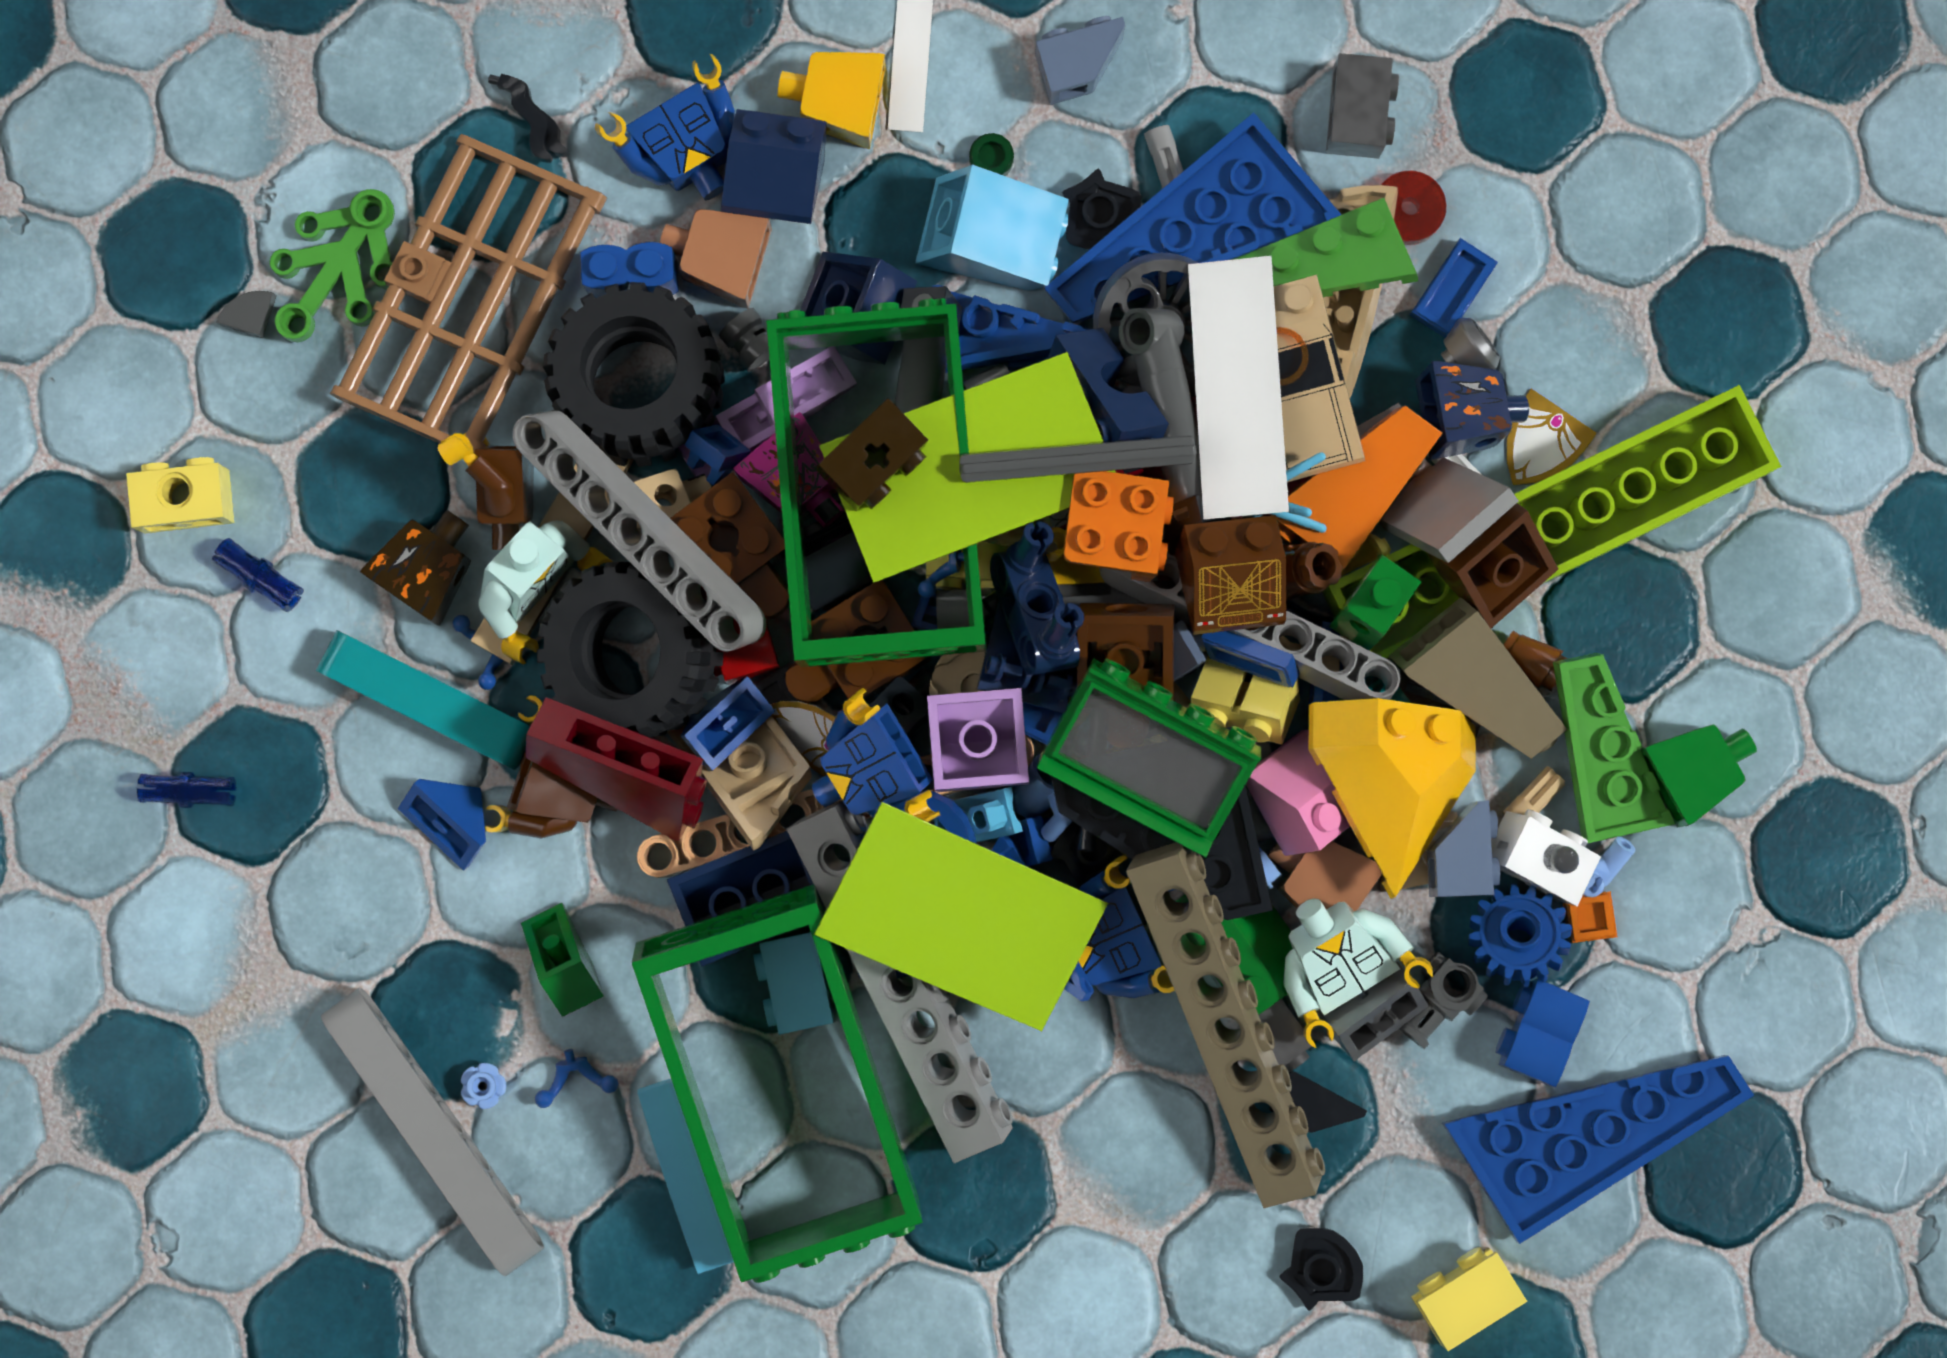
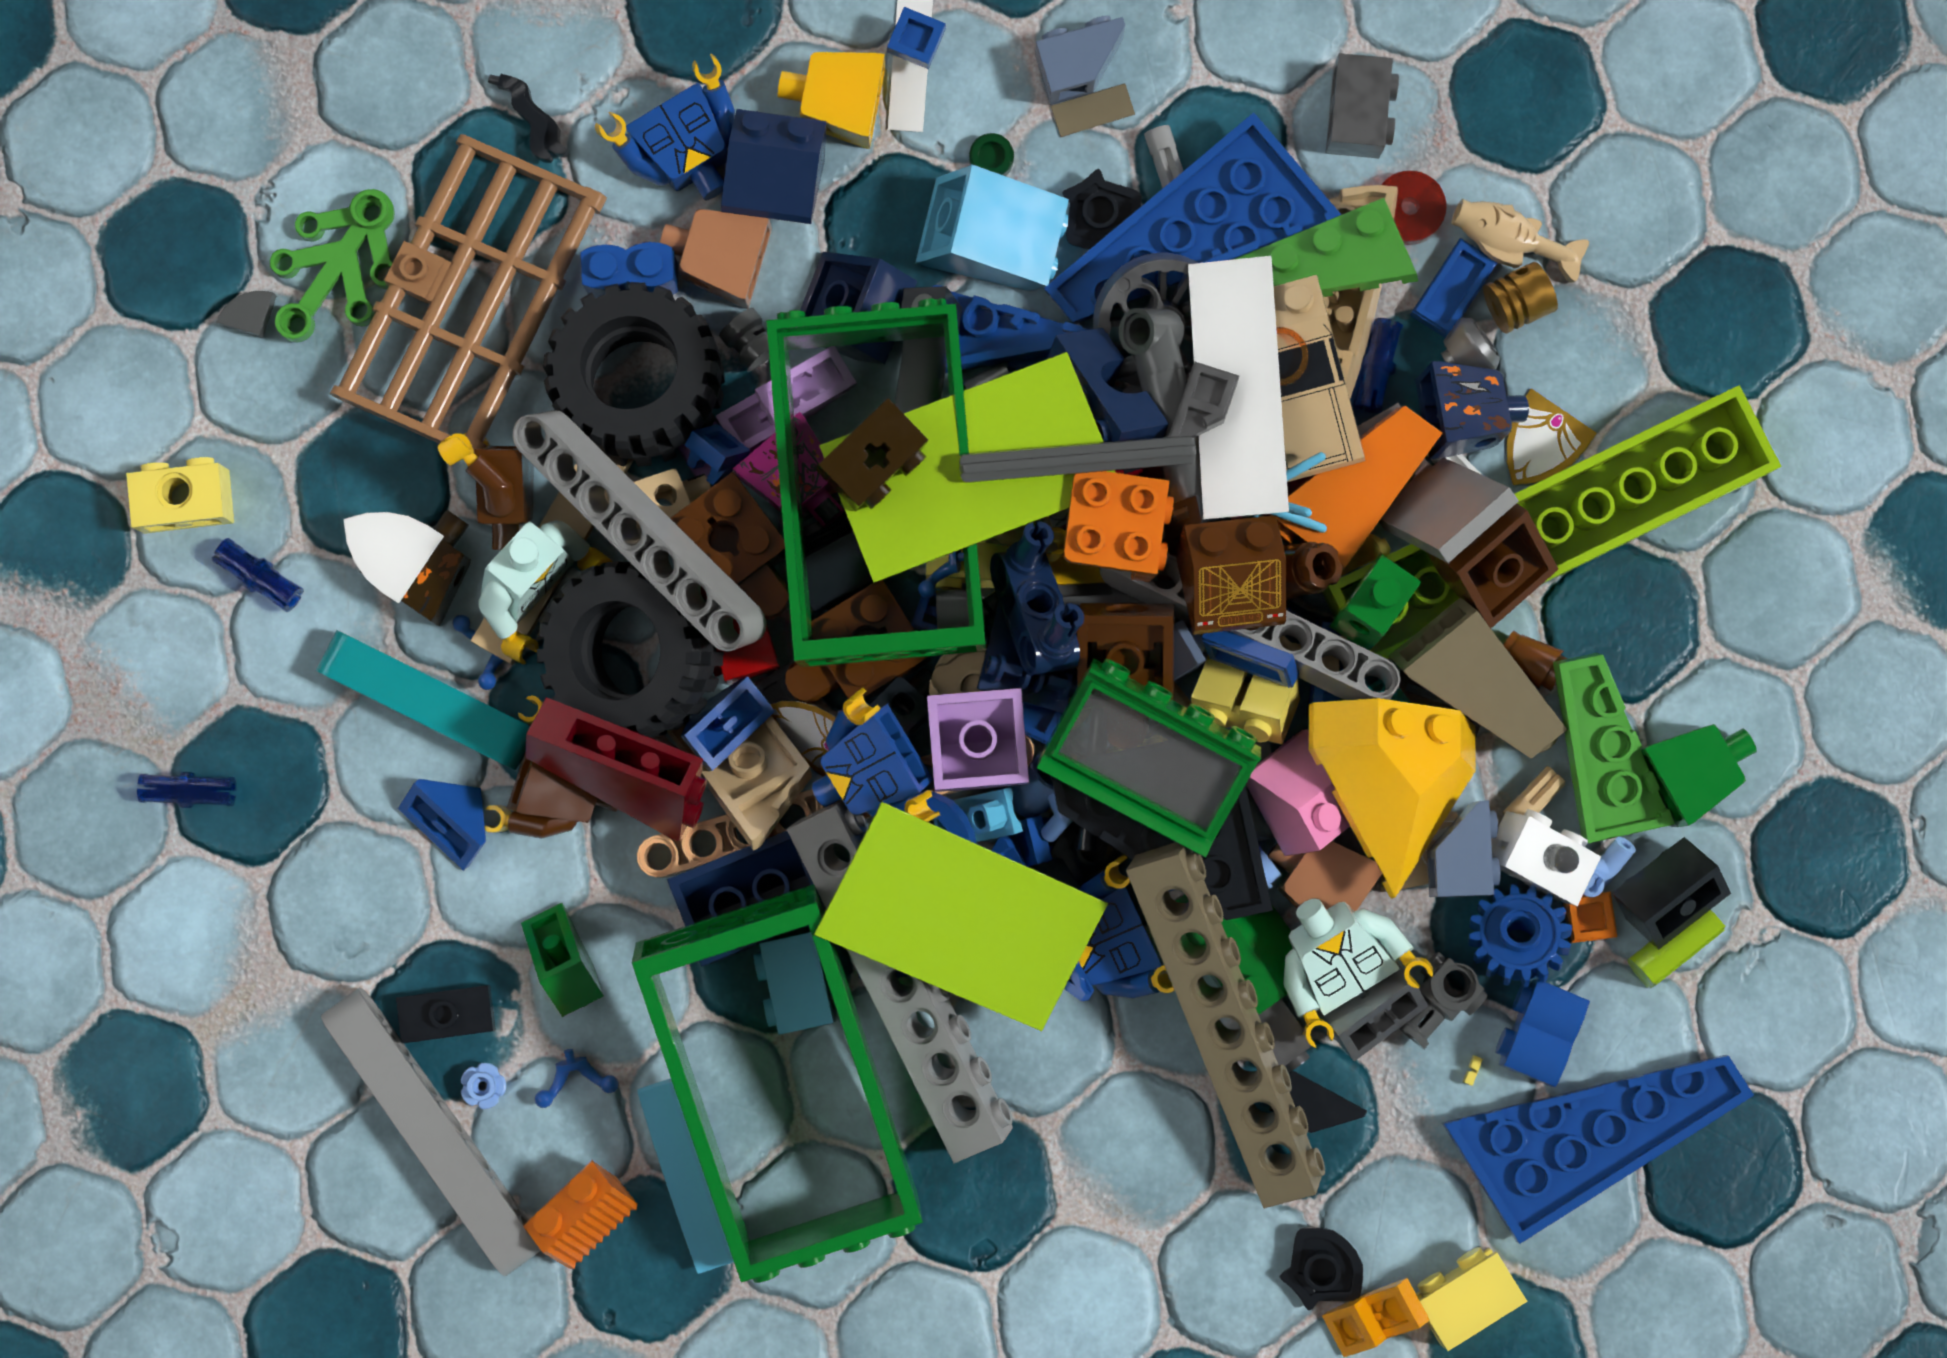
none -> white sticker [343,512,444,603]
none -> black plate [396,985,496,1044]
none -> orange brick [523,1160,637,1269]
none -> blue tile [887,7,946,69]
none -> dark tan sticker [1051,83,1135,137]
none -> flat silver tile [1168,361,1239,438]
none -> light orange slope [1322,1278,1430,1357]
none -> clear blue pin [1353,318,1403,413]
none -> tan animal [1451,199,1589,283]
none -> light yellow piece [1462,1055,1483,1086]
none -> pearl gold piece [1483,262,1558,334]
none -> black brick [1612,837,1731,950]
none -> lime brick [1627,910,1726,988]

